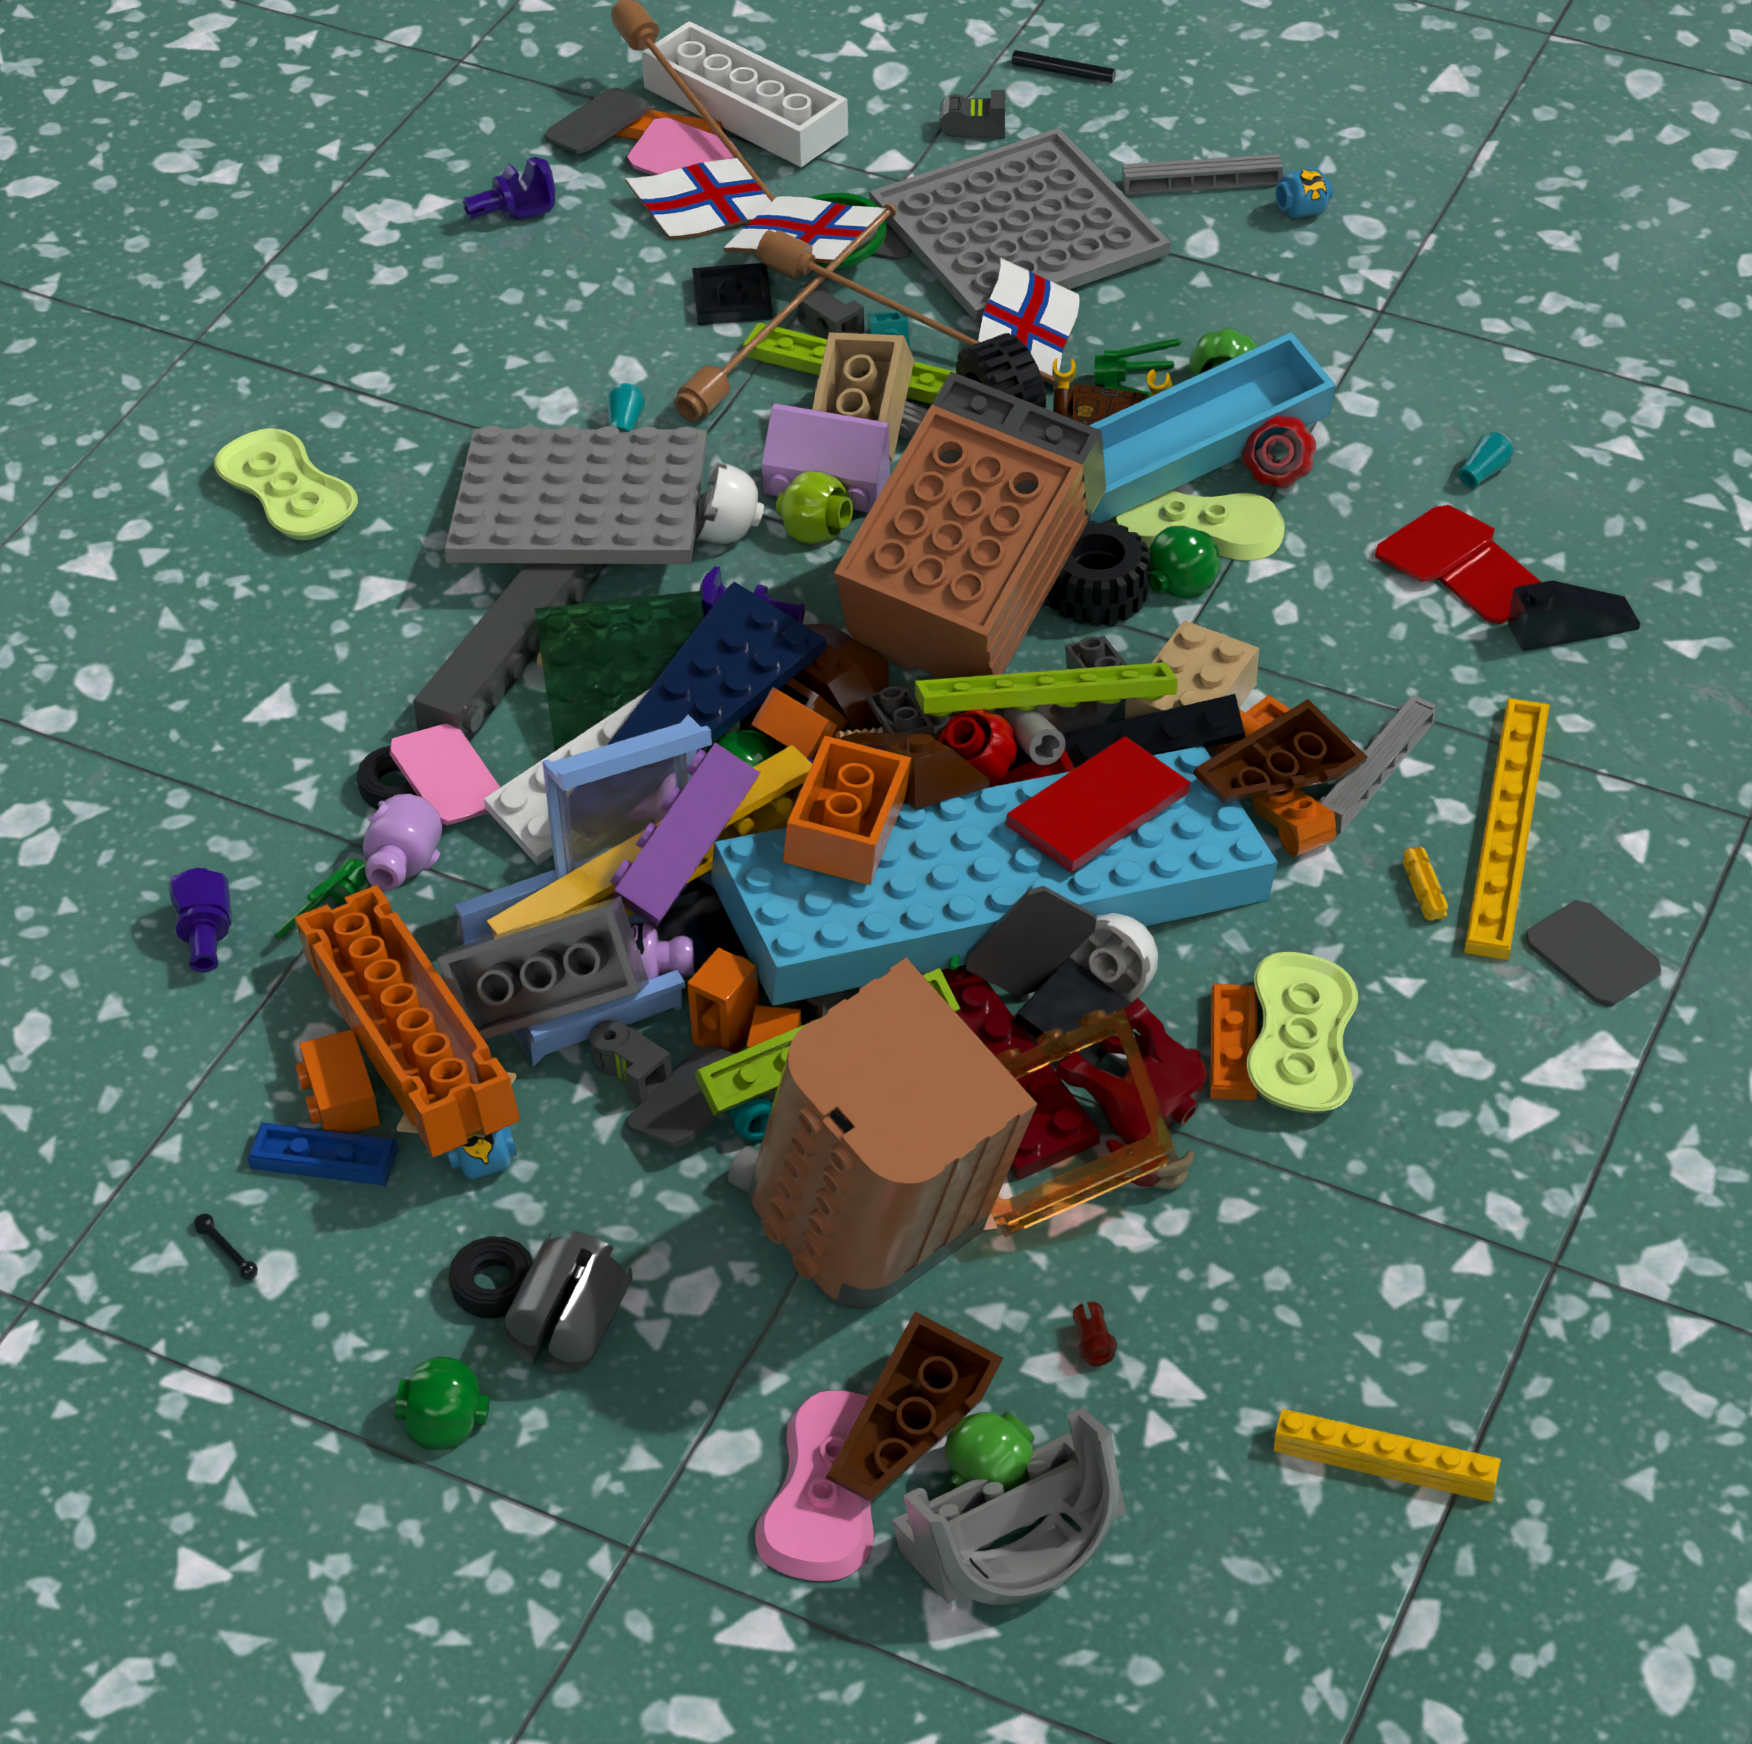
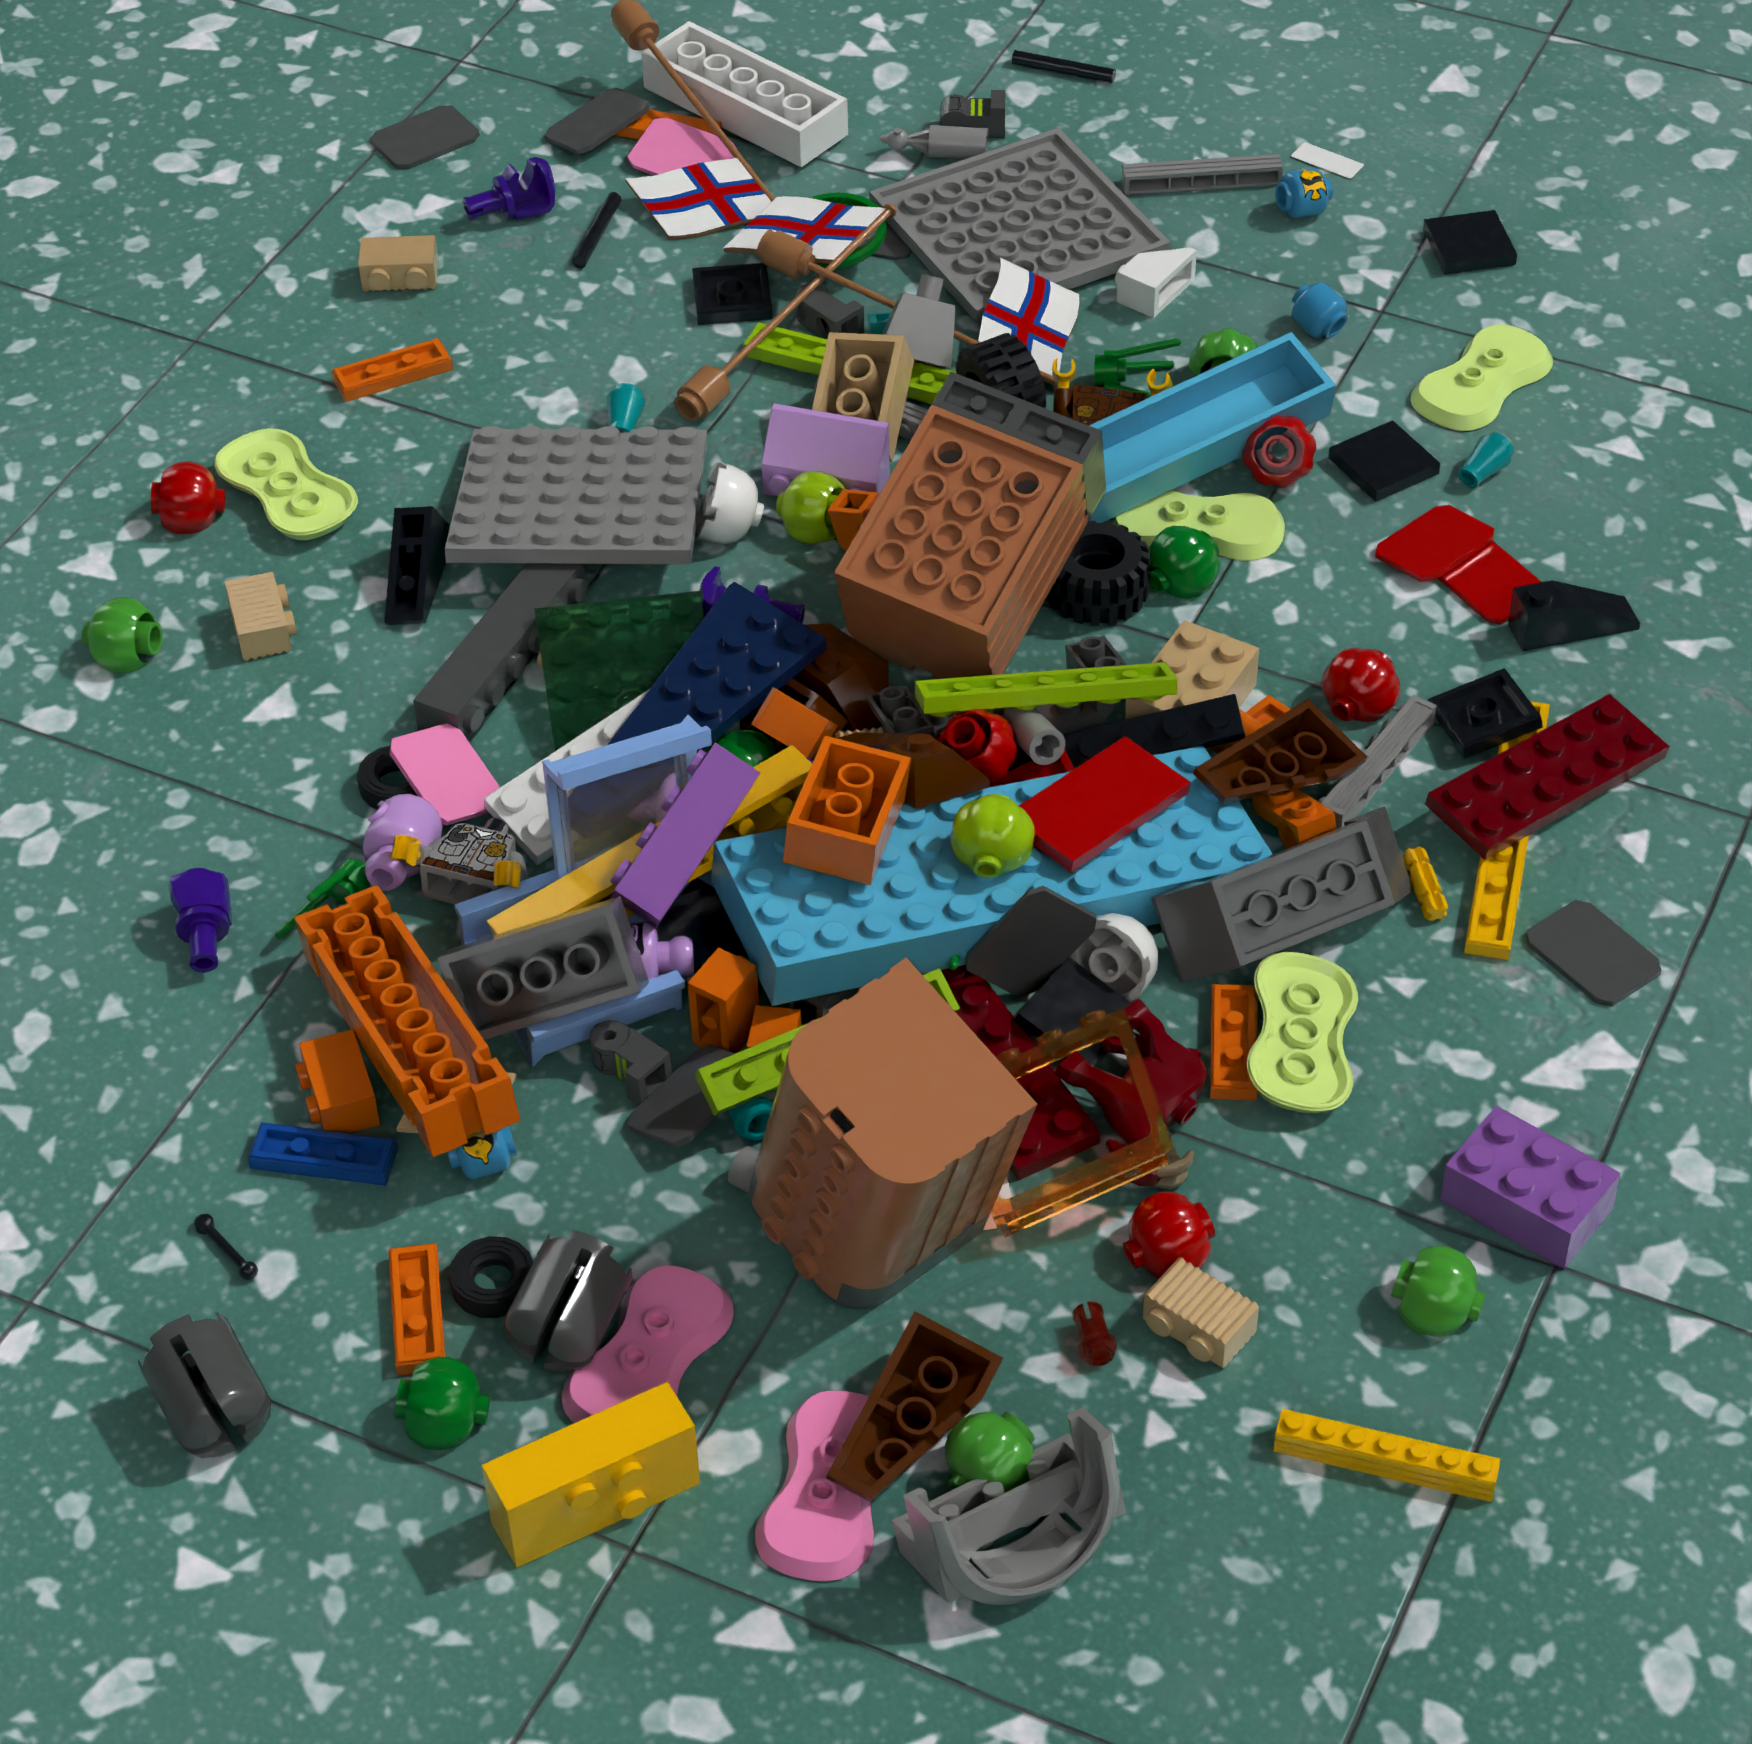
none -> bright green plant [82,597,163,673]
none -> dark grey cylinder [138,1312,271,1458]
none -> red plant [151,461,226,534]
none -> tan brick [224,572,297,662]
none -> orange tile [331,338,453,402]
none -> tan brick [358,235,438,292]
none -> dark grey piece [370,106,480,169]
none -> black slope [384,506,449,625]
none -> orange tile [388,1243,446,1376]
none -> torso [390,818,529,904]
none -> yellow brick [481,1381,700,1568]
none -> bright pink plate [561,1265,734,1423]
none -> black bar [572,192,622,269]
none -> orange leg [827,489,879,551]
none -> light grey wheel [880,125,989,160]
none -> light grey torso [882,274,955,369]
none -> lime plant [950,794,1035,878]
none -> white slope [1115,248,1197,318]
none -> red plant [1123,1192,1215,1279]
none -> tan brick [1143,1257,1259,1368]
none -> dark grey slope [1151,807,1413,982]
none -> white sticker [1291,142,1364,179]
none -> dark azure head [1291,282,1348,339]
none -> red plant [1321,648,1401,722]
none -> black tile [1328,420,1440,502]
none -> bright green plant [1391,1246,1486,1336]
none -> yellowish green plate [1410,324,1553,431]
none -> black tile [1423,210,1517,274]
none -> dark red plate [1425,694,1670,860]
none -> black tile [1428,668,1543,759]
none -> medium lavender brick [1440,1106,1621,1269]

